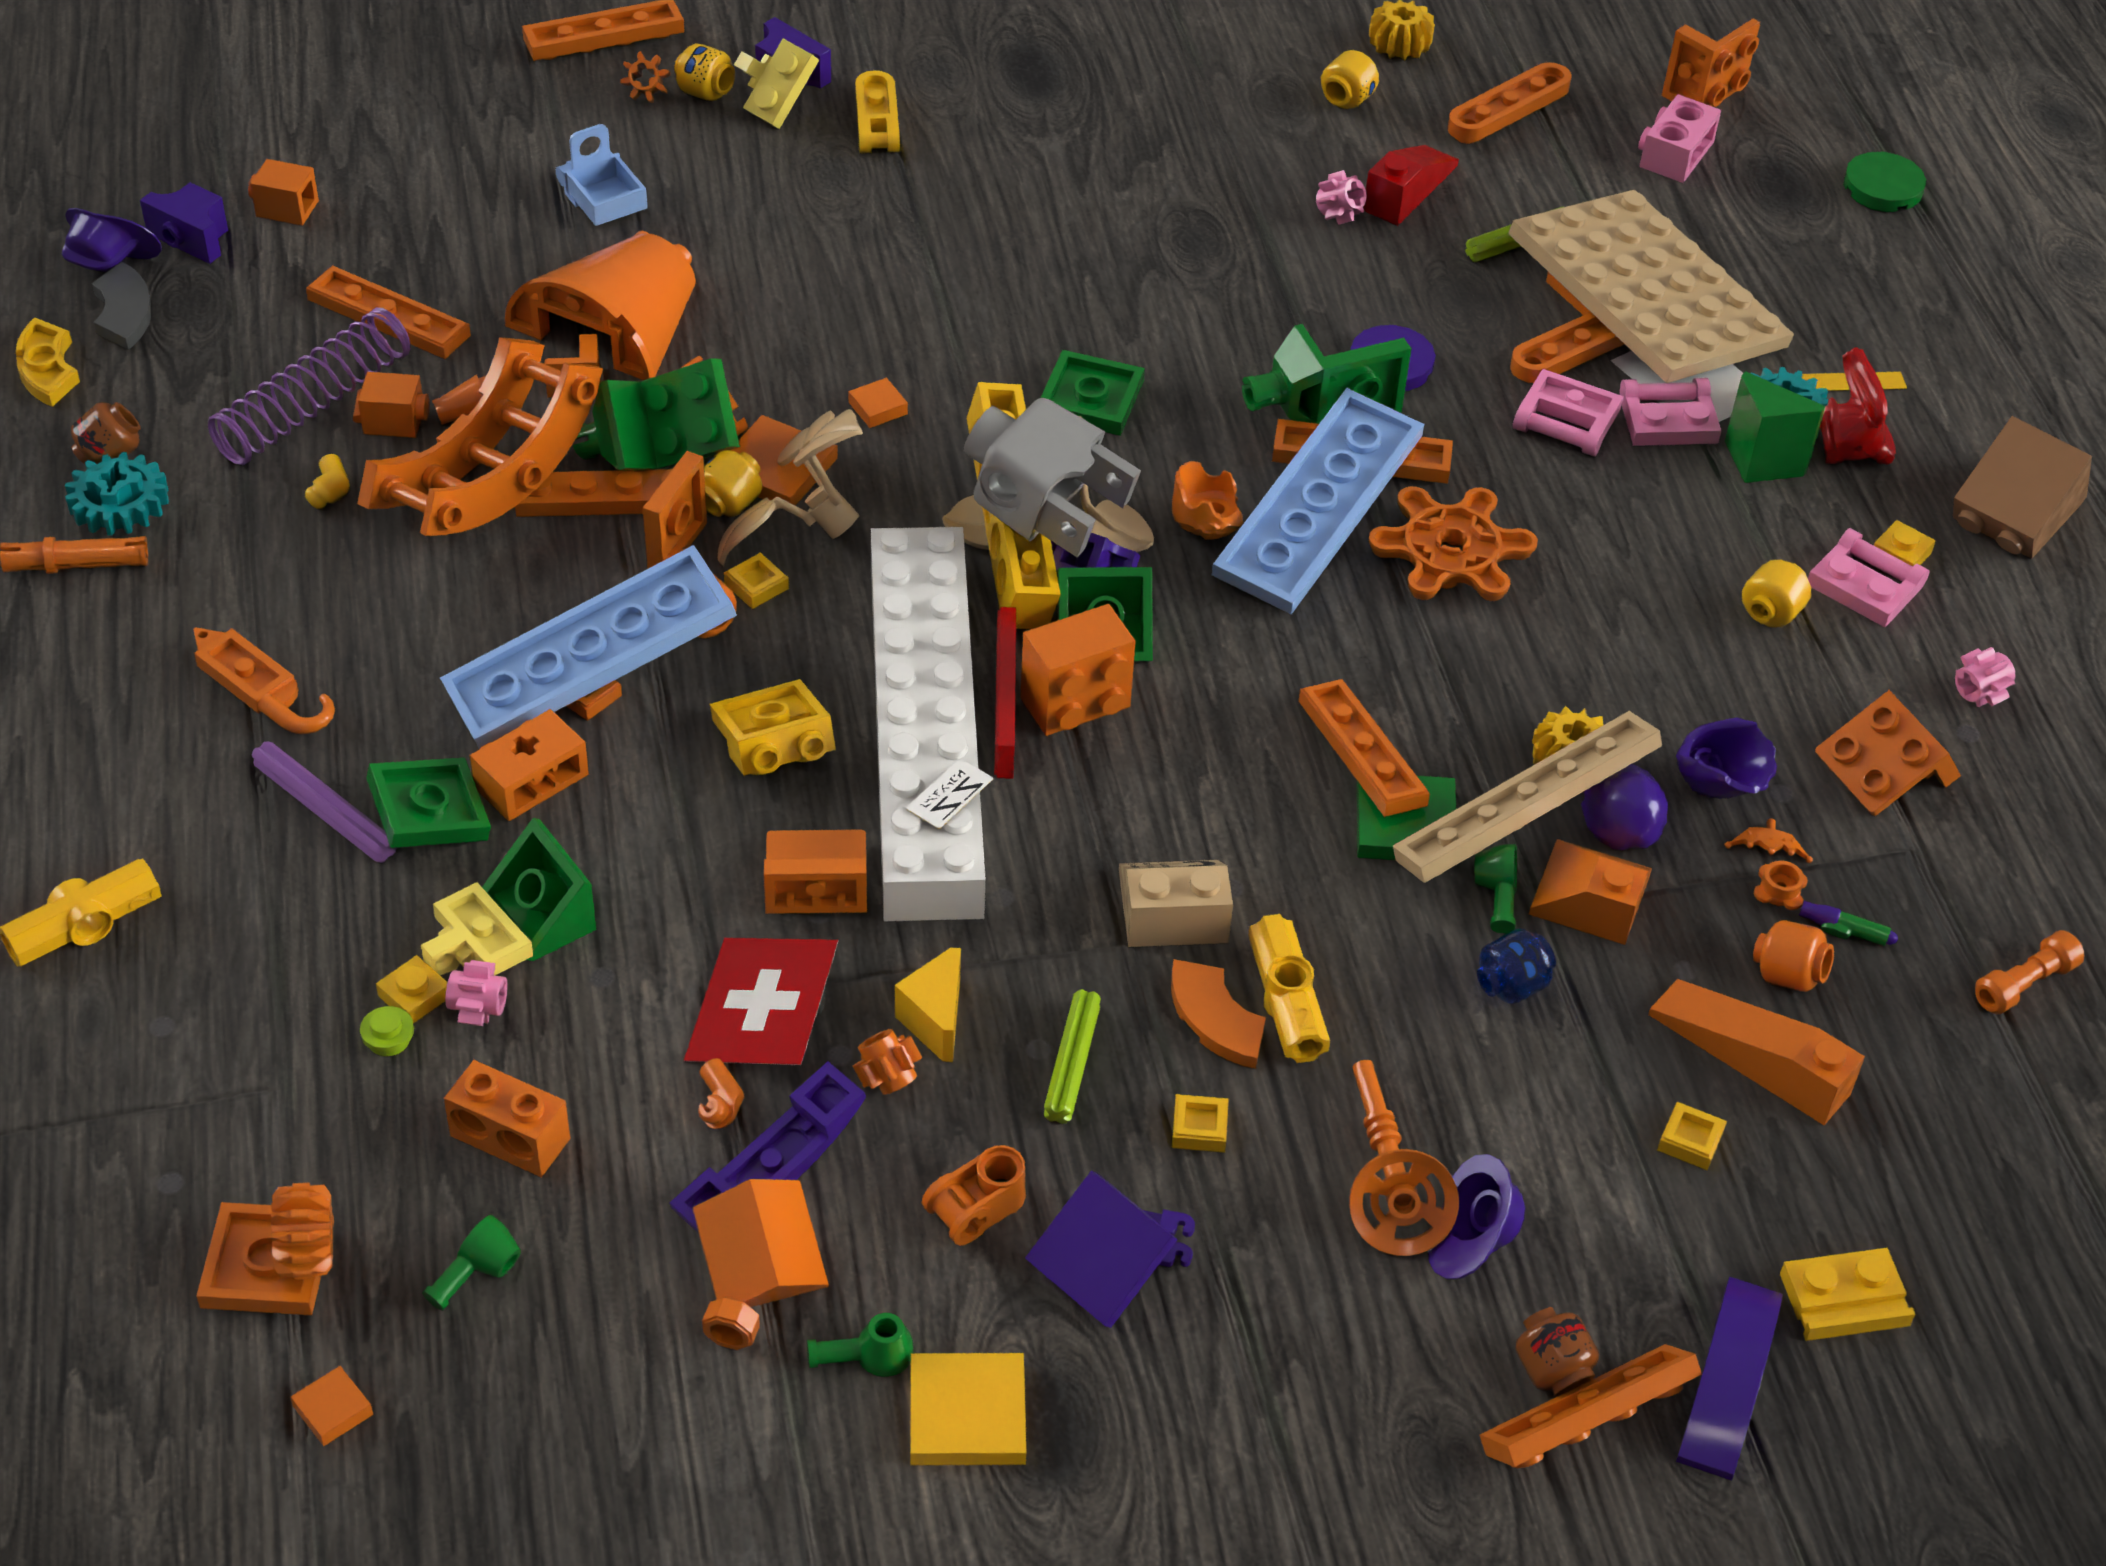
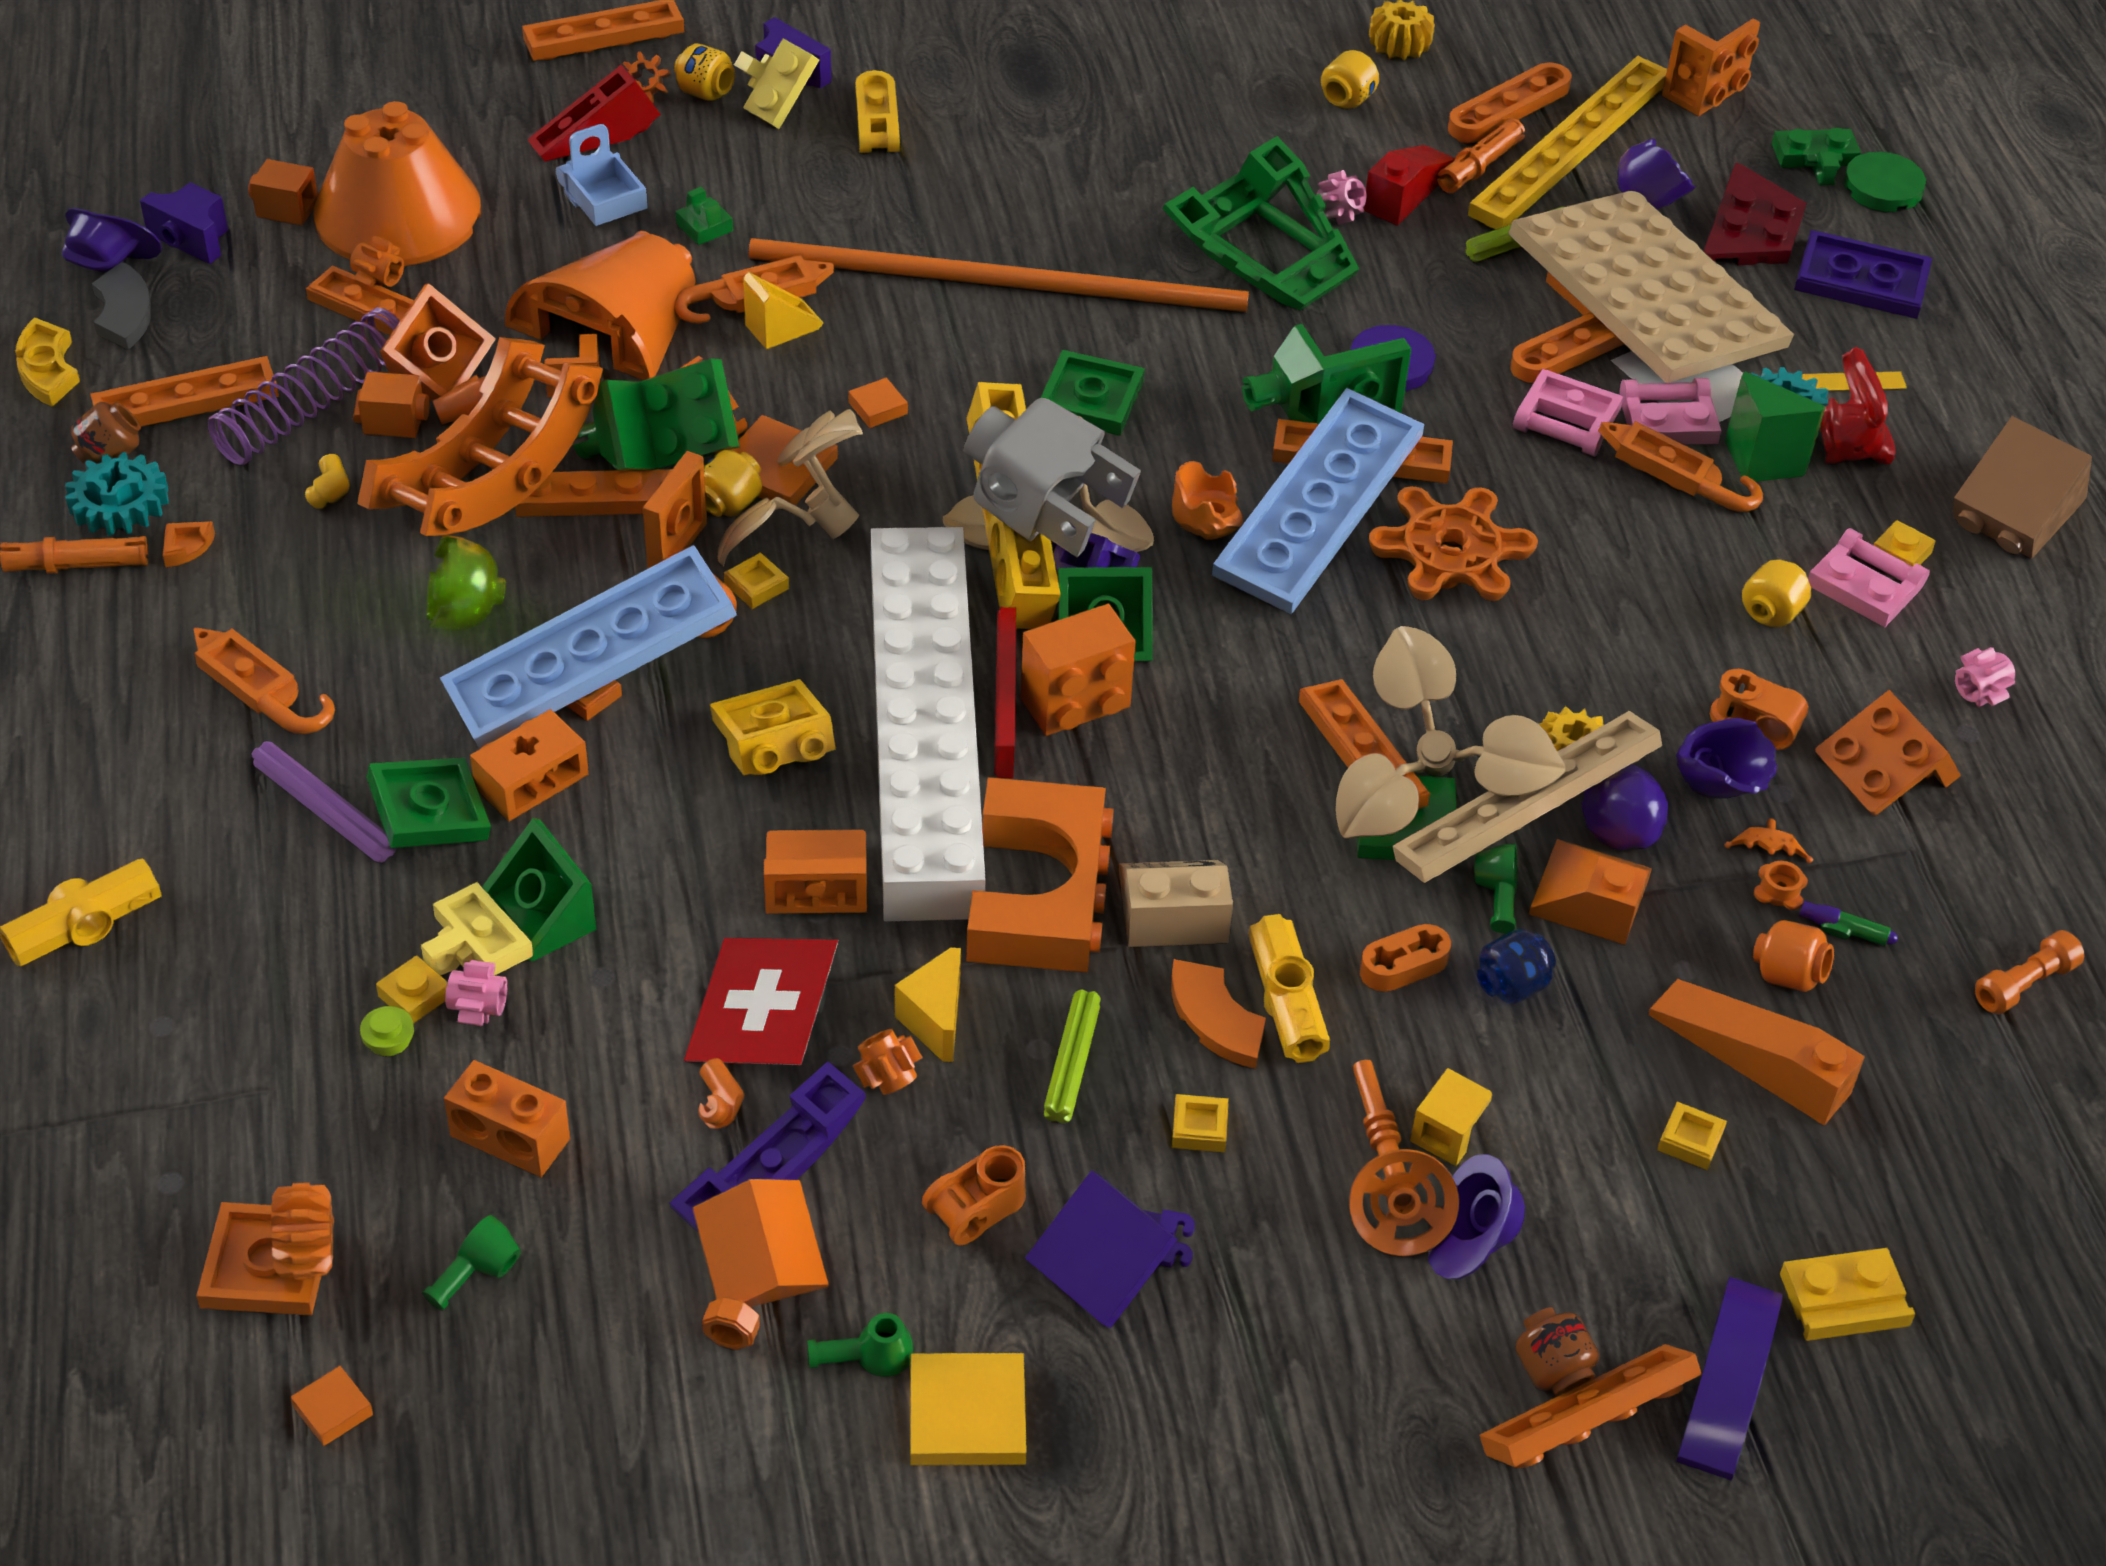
white sticker [906,758,993,829] -> none
bright pink brick [1638,94,1721,183] -> none
none -> orange plate [90,356,279,427]
none -> orange tile [163,521,215,567]
none -> orange cone [313,101,481,266]
none -> orange gear [350,236,404,288]
none -> orange slope [380,283,496,401]
none -> clear neon green cylinder [426,535,506,631]
none -> red slope [527,64,661,162]
none -> green tile [675,187,733,246]
none -> orange plate [675,255,834,323]
none -> yellow slope [743,272,823,349]
none -> orange piece [749,238,1249,313]
none -> orange arch [966,777,1114,973]
none -> green windscreen [1162,136,1359,311]
none -> tan plant [1336,626,1565,839]
none -> orange beam [1360,924,1451,992]
none -> yellow panel [1410,1068,1492,1166]
none -> orange pin [1437,118,1525,193]
none -> yellow plate [1468,56,1667,229]
none -> orange plate [1598,421,1763,512]
none -> dark purple hair [1617,138,1696,210]
none -> dark red wing [1703,163,1807,266]
none -> orange piece [1709,669,1809,750]
none -> green hinge [1772,128,1861,185]
none -> dark purple tile [1794,230,1933,319]

